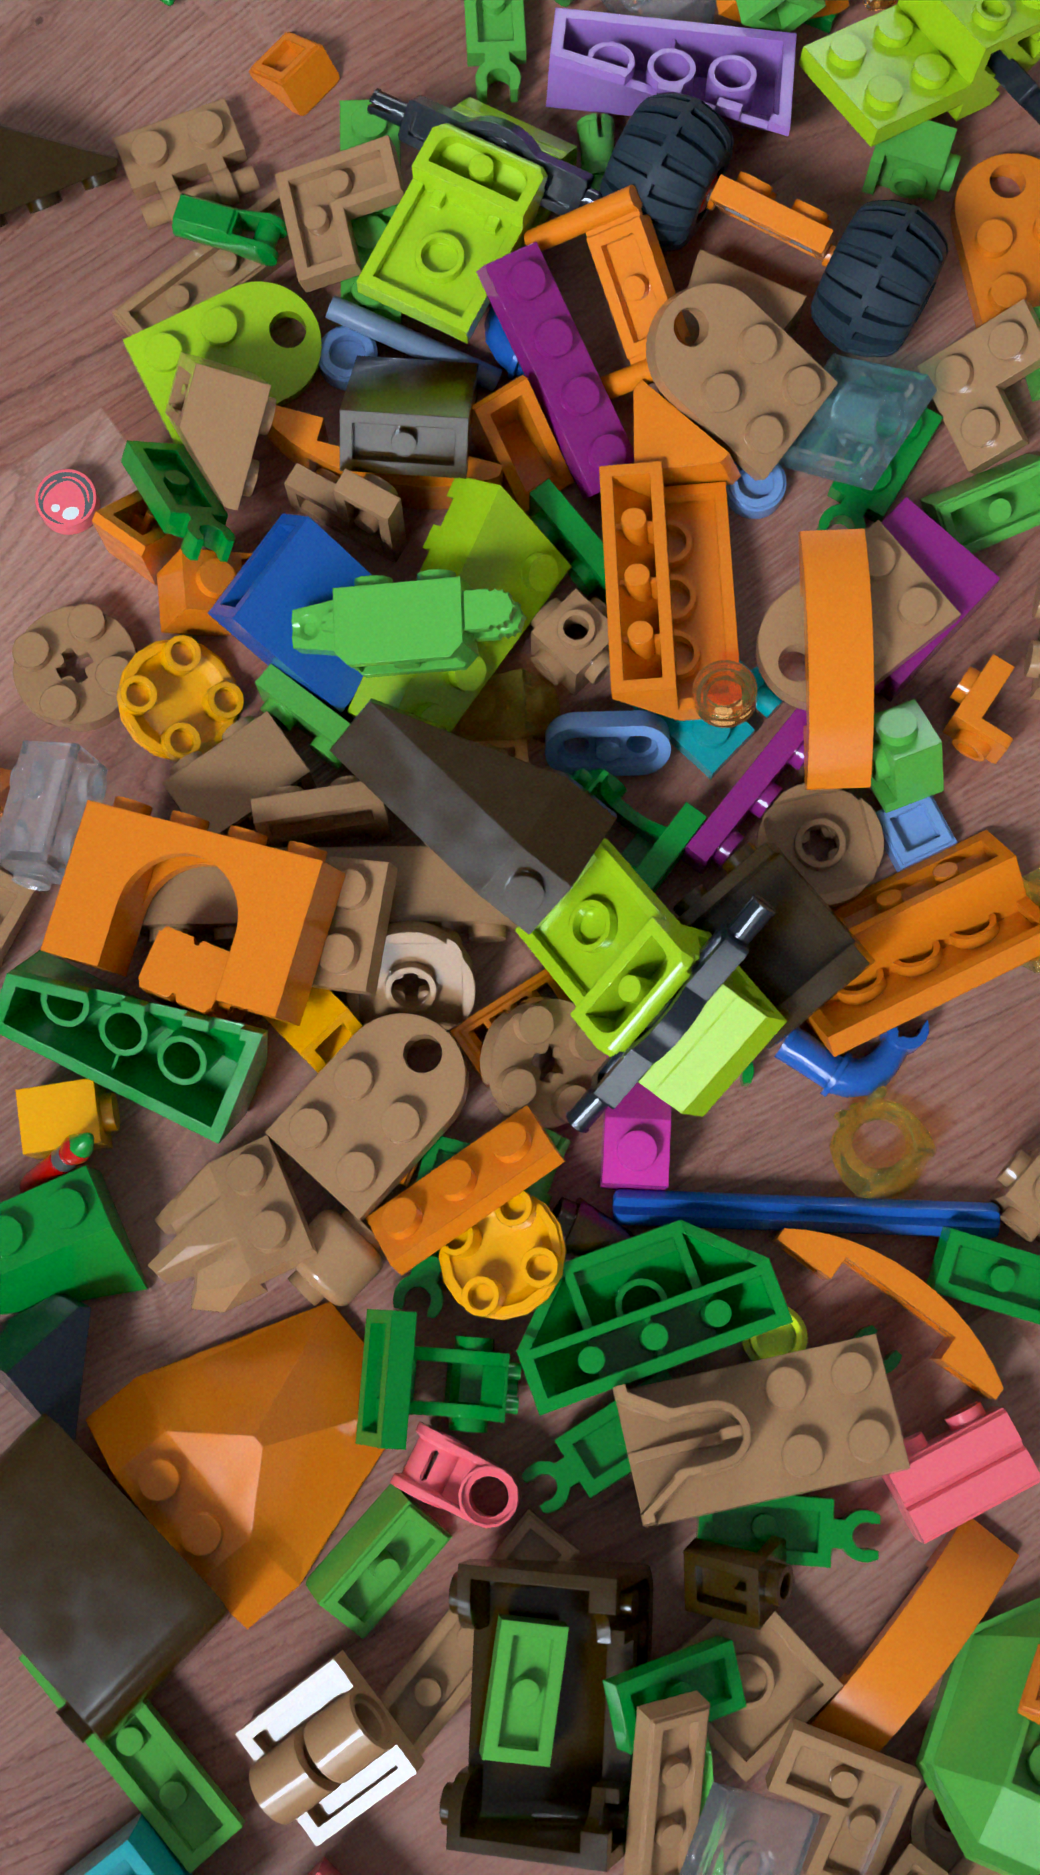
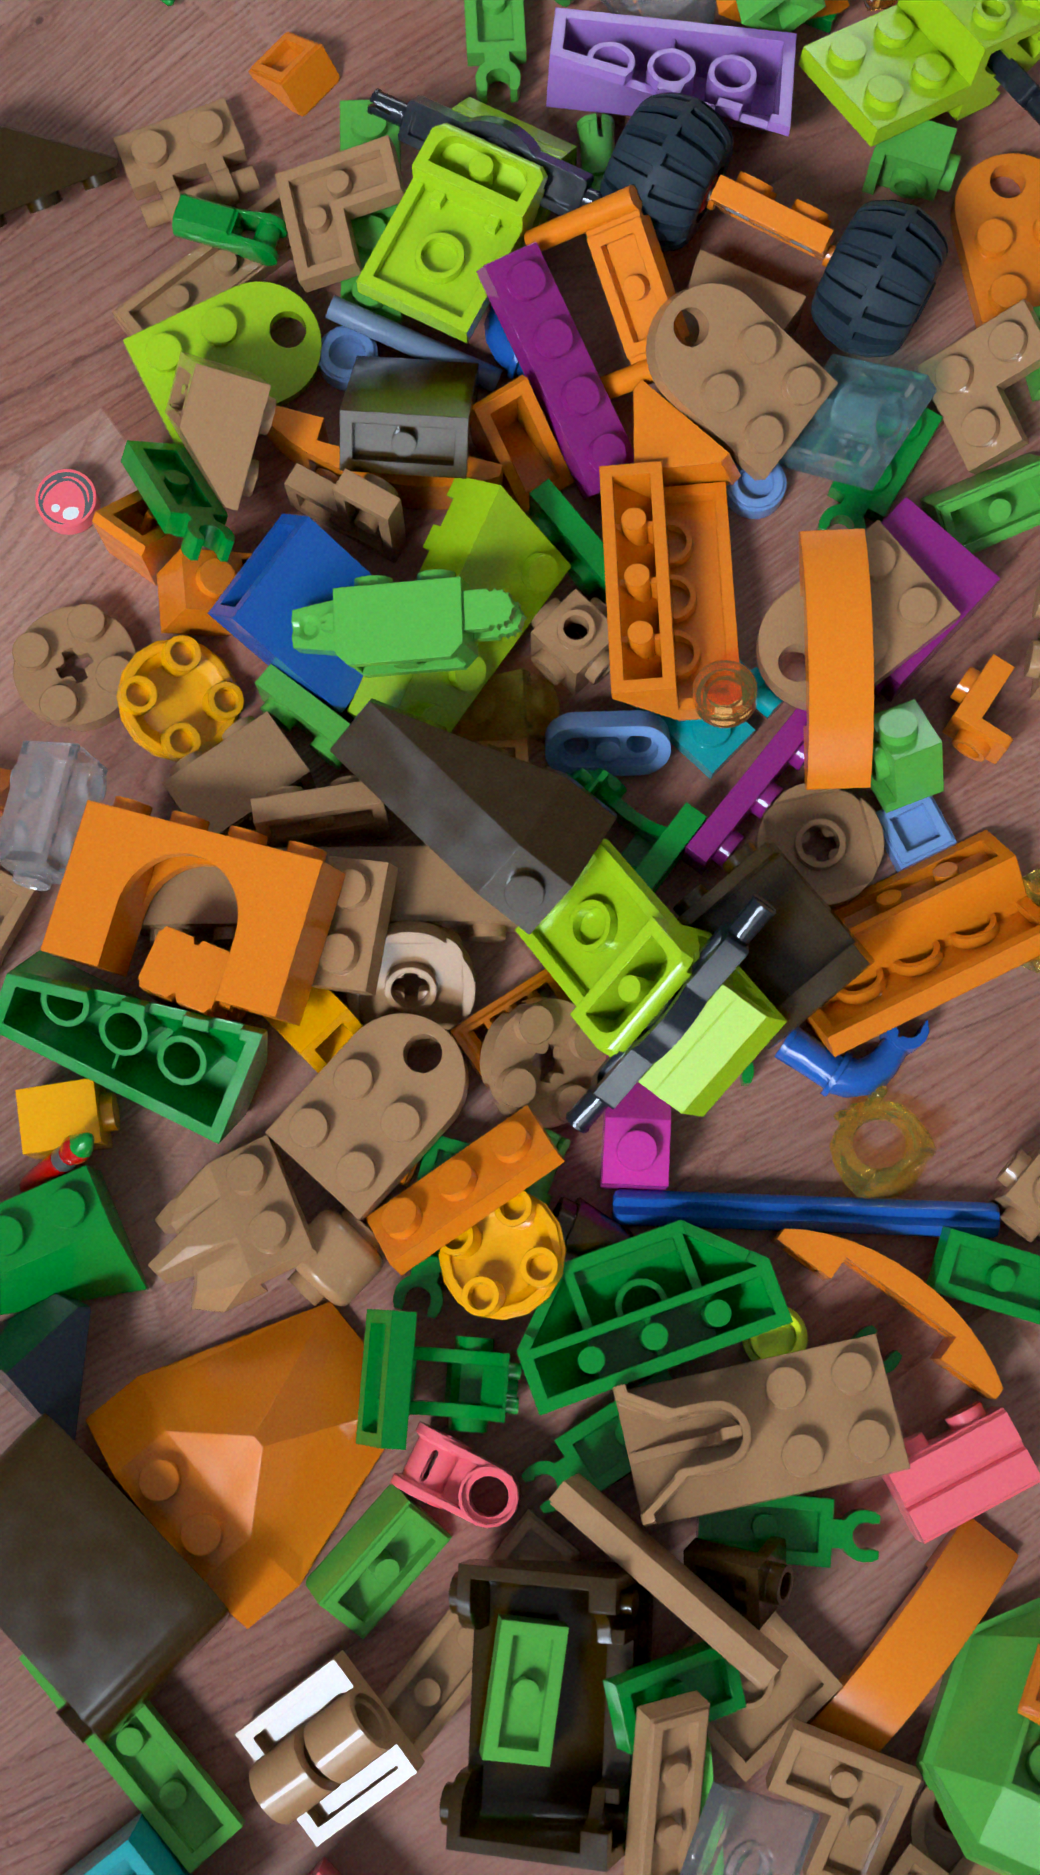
none -> medium nougat tile [549,1473,789,1689]

